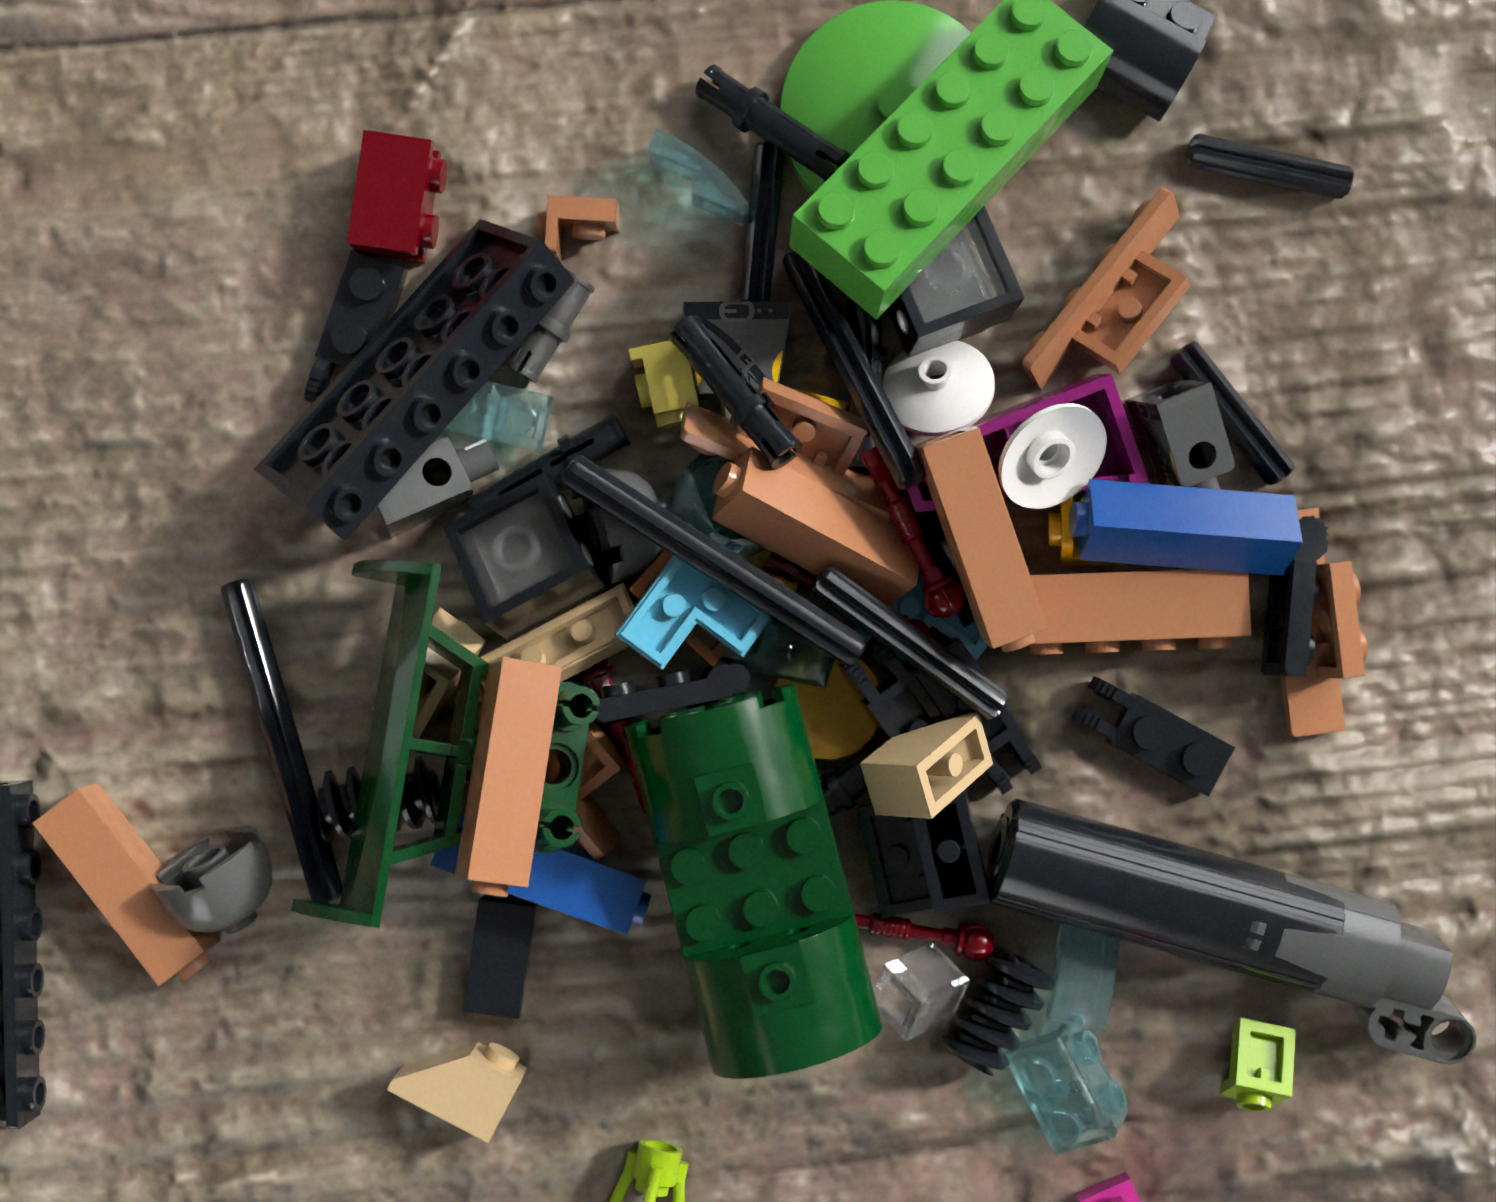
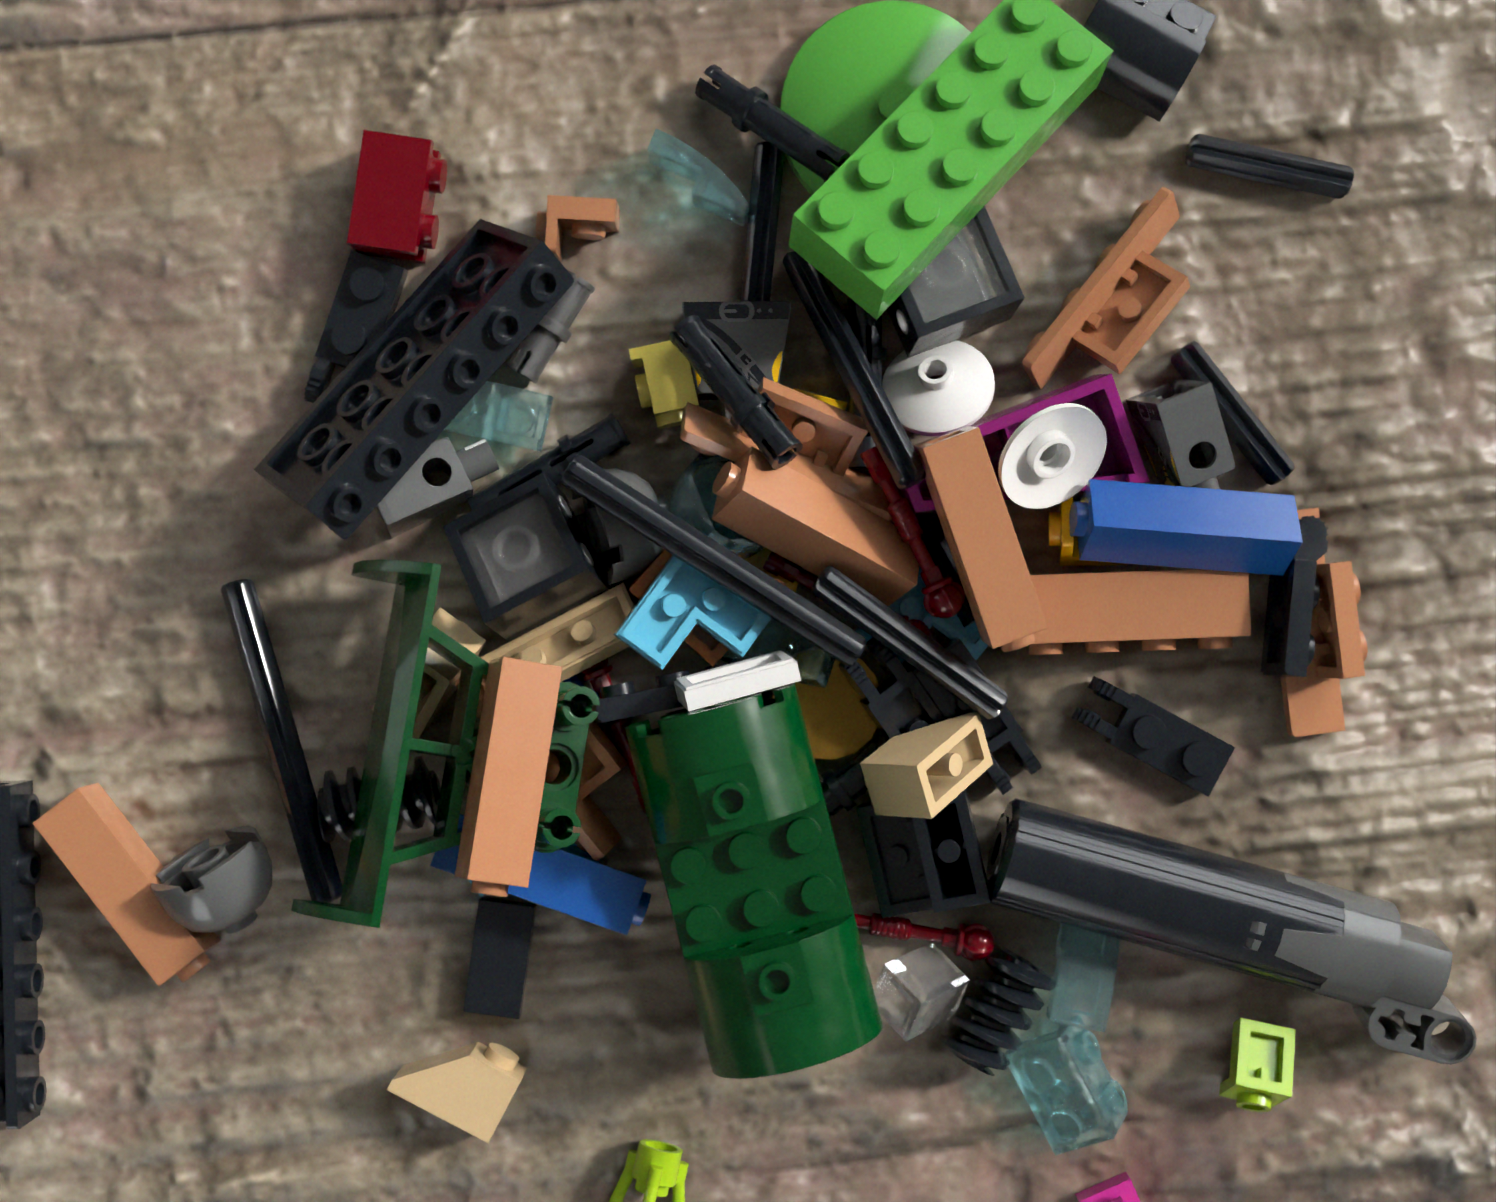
none -> white tile [673,650,801,711]

